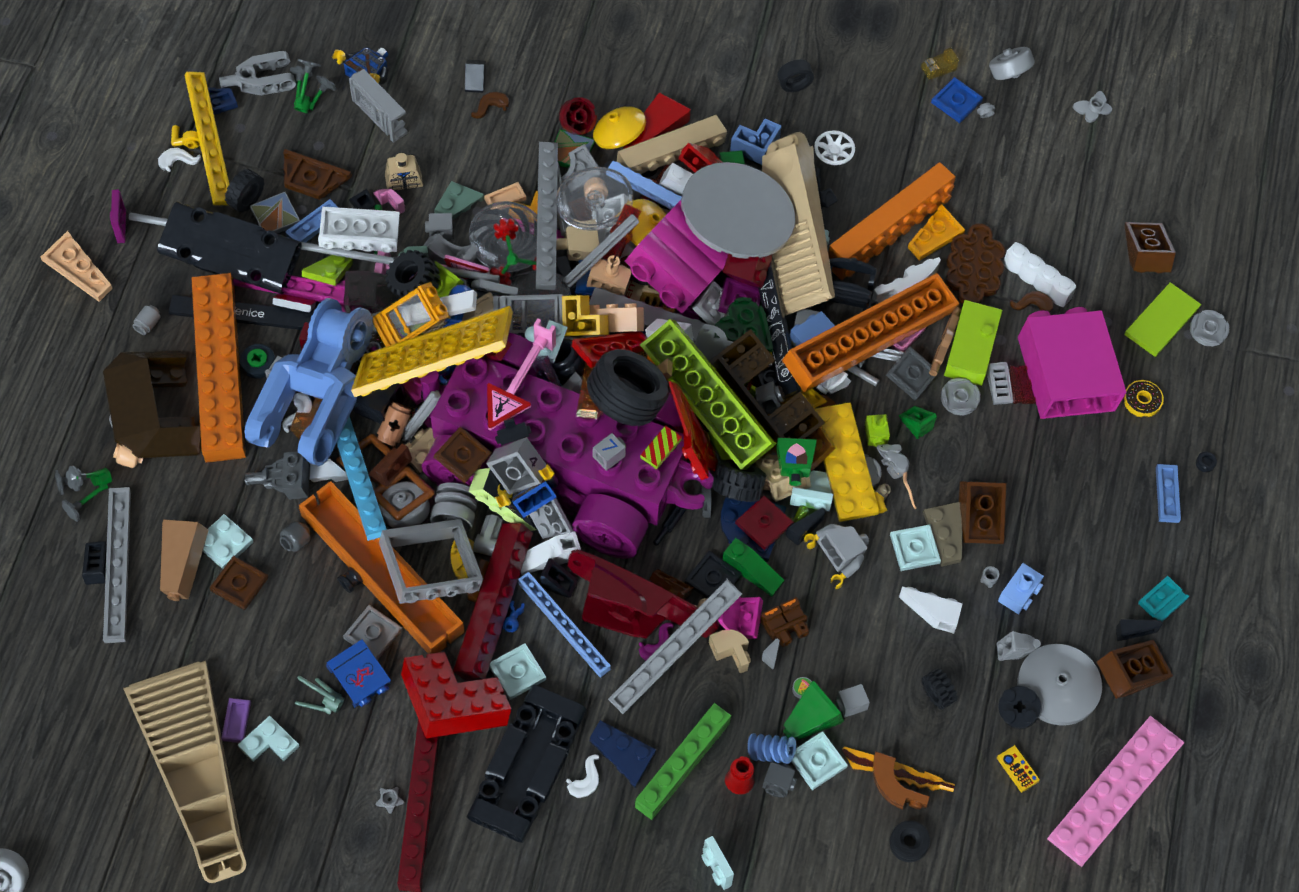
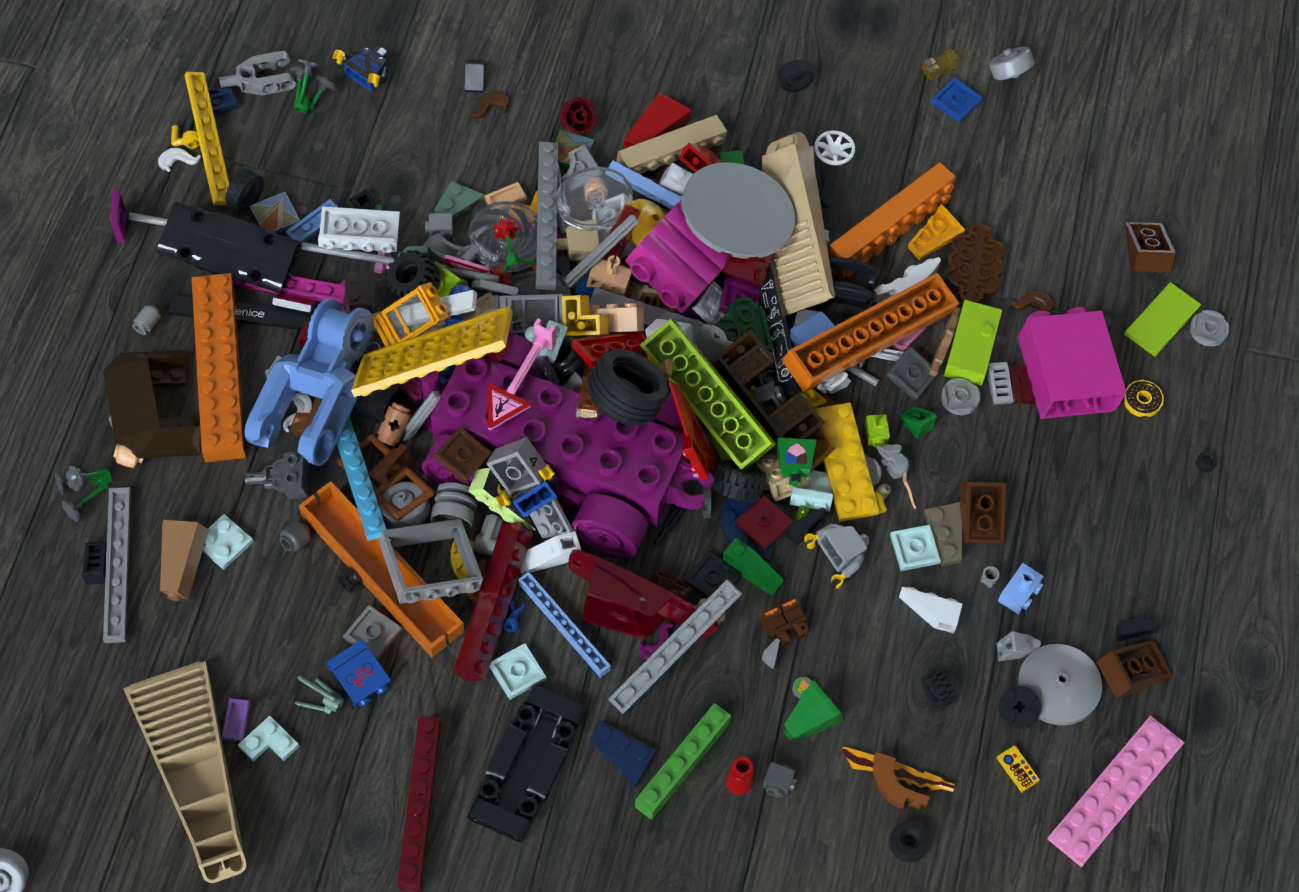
light nougat wing [41,231,113,302] -> none
reddish brown plate [210,555,268,610] -> none
black wheel [240,344,276,379] -> none
reddish brown wing [283,149,351,200] -> none
lime wing [302,255,353,286] -> none
white slope [309,459,348,482] -> none
light grey door [349,69,408,143] -> none
bright pink slope [373,189,405,214] -> none
light grey plate [376,787,404,814] -> none
tan torso [385,153,423,190] -> none
red piece [401,652,511,738] -> none
tan bracket [405,428,435,473] -> none
black piece [495,417,532,446] -> none
black slope [541,558,578,598] -> none
white piece [566,754,599,798] -> none
yellow dish [593,107,646,149] -> none
light grey brick [593,433,626,471] -> none
tile [640,425,682,469] -> none
light aqua plate [701,836,734,890] -> none
tan brick [709,630,751,673] -> none
dark pink bracket [718,597,763,639] -> none
medium blue brick [730,119,781,165] -> none
medium blue piece [748,733,796,764] -> none
light aqua plate [791,731,848,790] -> none
light grey brick [835,684,870,718] -> none
light grey plate [977,103,995,118] -> none
white brick [1003,242,1076,307] -> none
light grey animal [1073,91,1112,123] -> none
teal plate [1138,576,1189,622] -> none
medium blue plate [1156,464,1181,523] -> none

